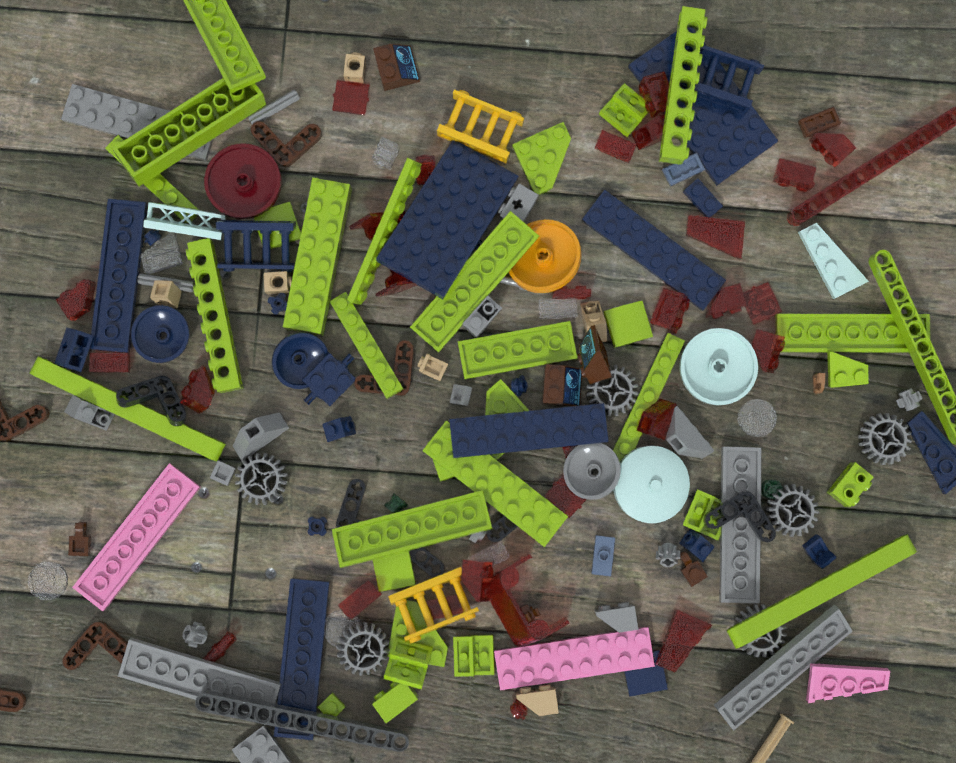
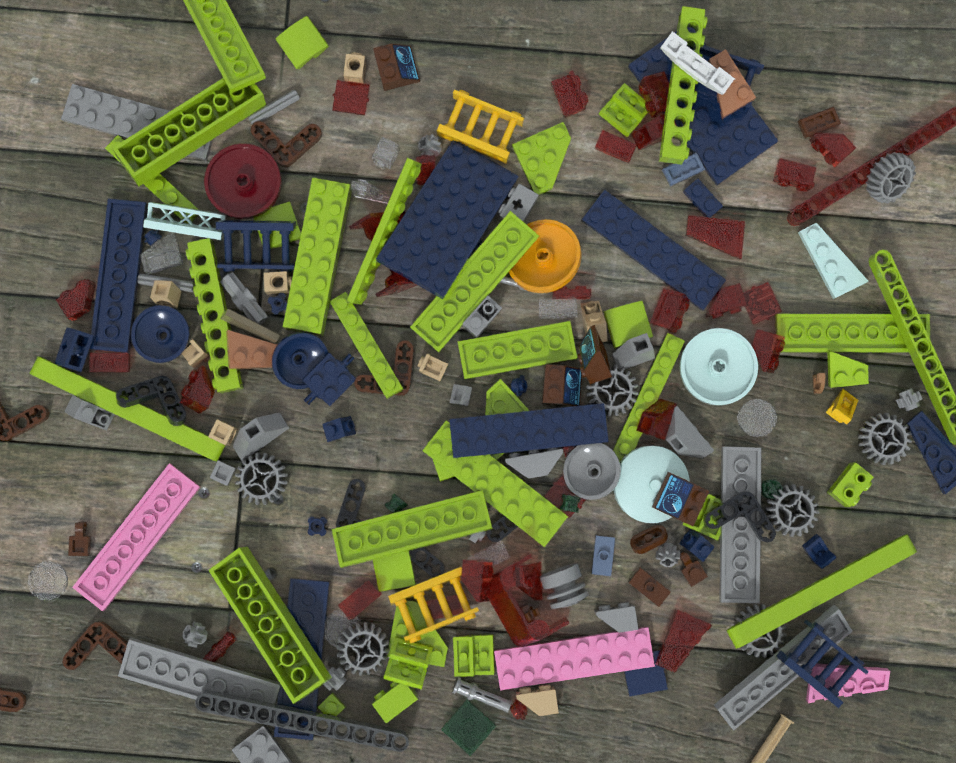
none -> tan panel [182,339,209,368]
none -> tan brick [208,419,238,446]
none -> lime brick [209,547,332,704]
none -> light grey piece [220,272,269,325]
none -> dark tan tile [220,309,280,344]
none -> nougat wing [226,330,277,369]
none -> lime slope [275,16,329,69]
none -> light grey gear [323,666,347,691]
none -> clear wing [351,179,391,204]
none -> light grey gear [418,134,442,159]
none -> clear green plate [441,699,496,756]
none -> light grey pin [452,677,512,713]
none -> light grey slope [505,448,563,479]
none -> clear red wing [513,562,542,601]
none -> light grey wheel [540,563,589,609]
none -> clear red bracket [551,70,588,118]
none -> clear green wheel [559,494,581,513]
none -> light grey slope [612,333,655,371]
none -> reddish brown plate [628,567,671,607]
none -> reddish brown plate [630,525,668,554]
none -> slope [652,472,709,526]
none -> white slope [660,31,735,95]
none -> nougat wing [708,49,756,119]
none -> dark blue fence [776,620,869,708]
none -> yellow slope [826,389,858,425]
none -> light grey gear [865,152,916,204]

